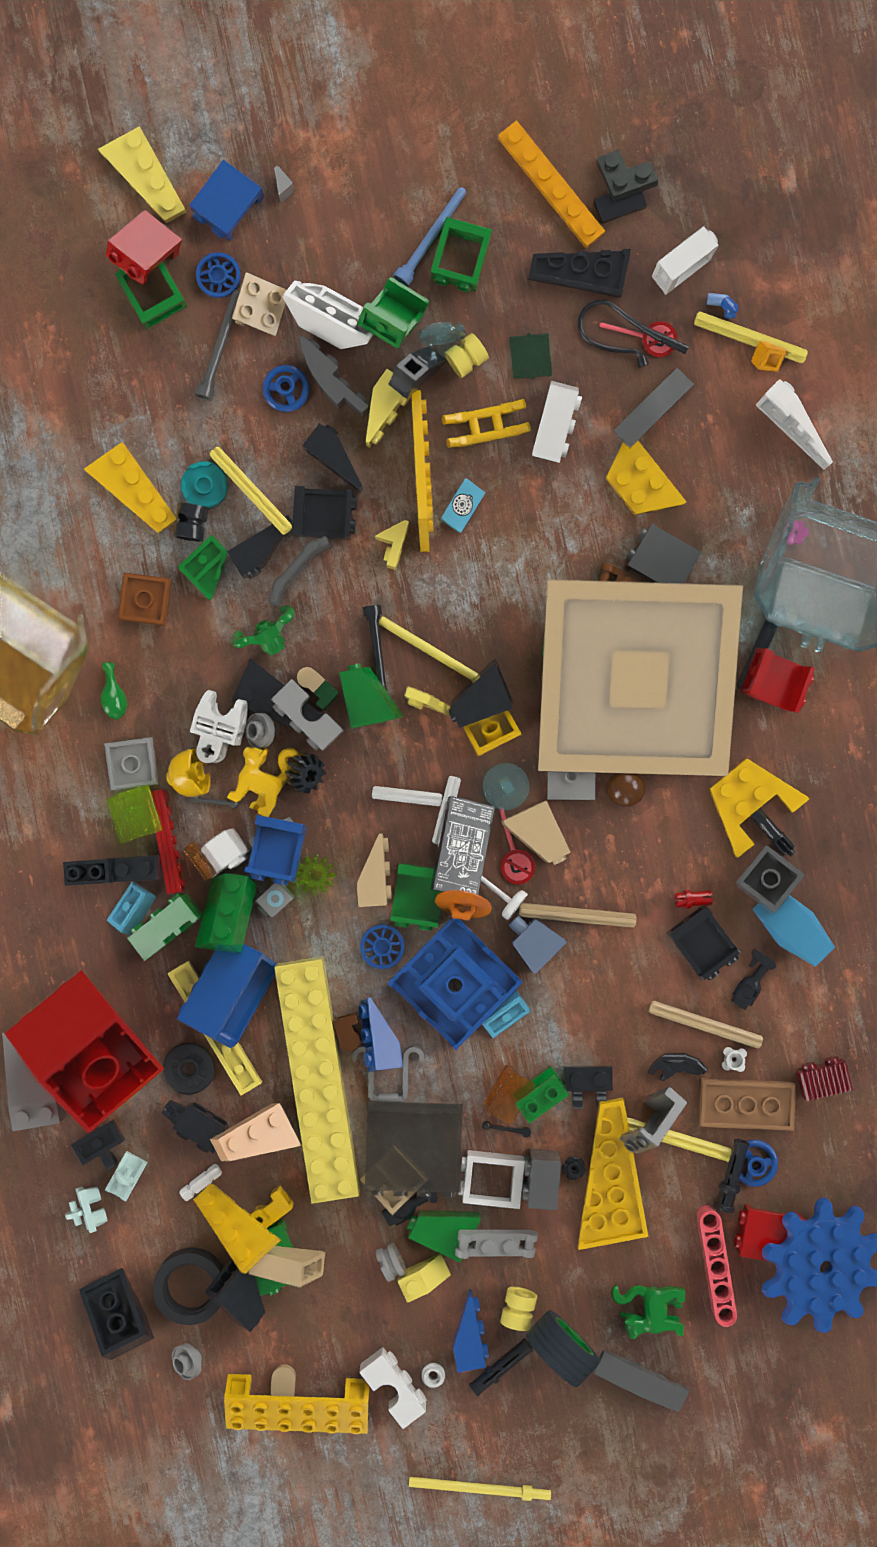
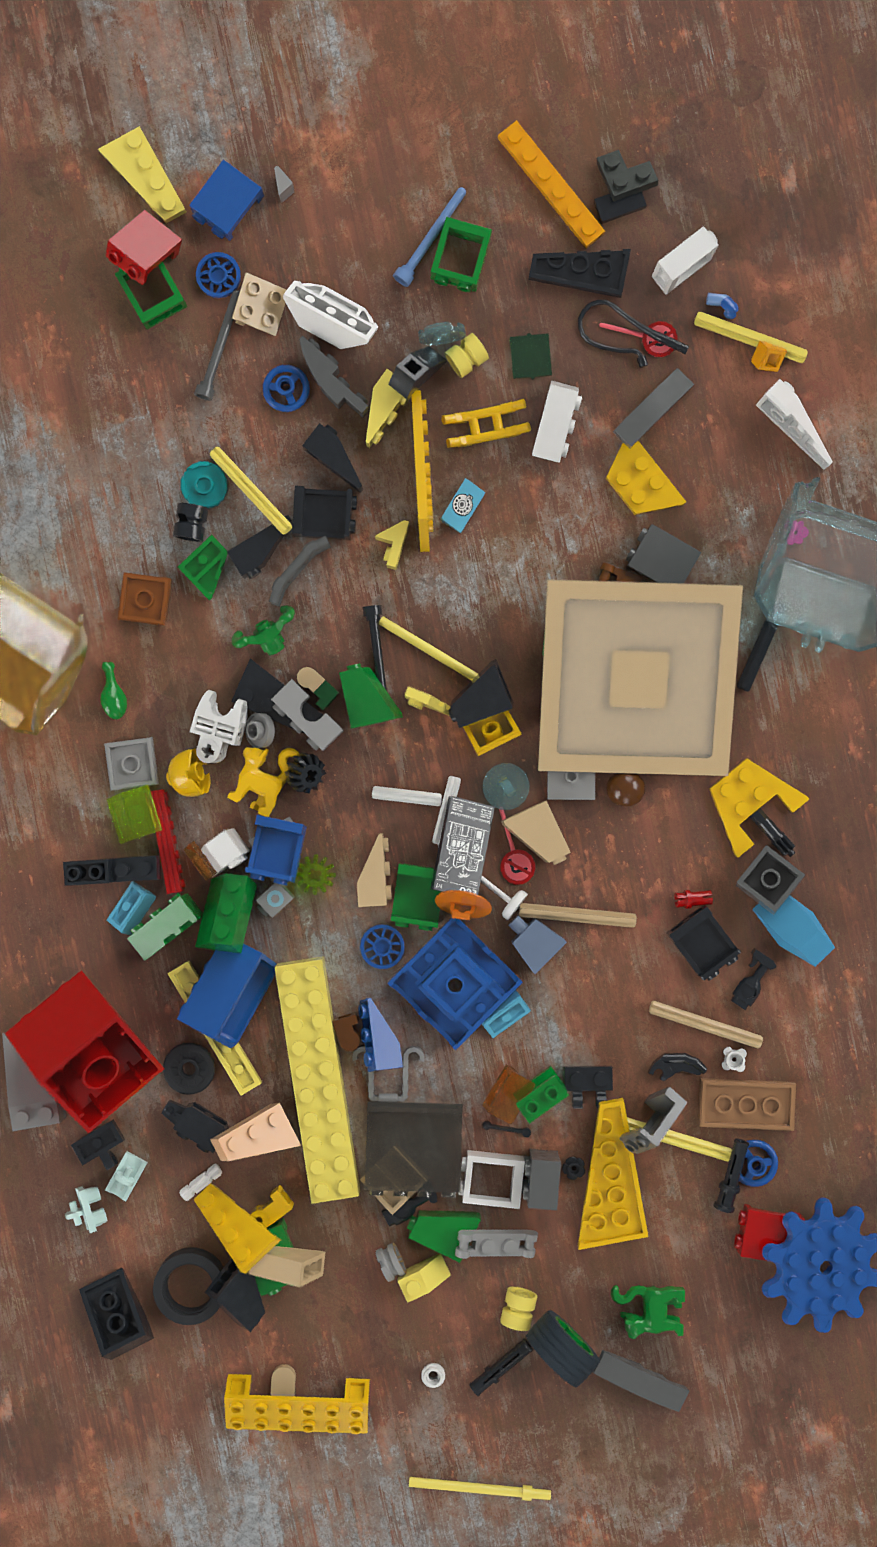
yellow wing [84,442,178,534] -> none
light grey plate [172,1343,202,1380] -> none
dark grey hinge [189,796,238,809] -> none
green panel [357,277,429,349] -> none
white arch [359,1347,427,1429] -> none
blue slope [453,1290,489,1373] -> none
coral beam [696,1205,737,1327] -> none
red panel [740,648,815,713] -> none
dark red brick [796,1056,853,1101] -> none

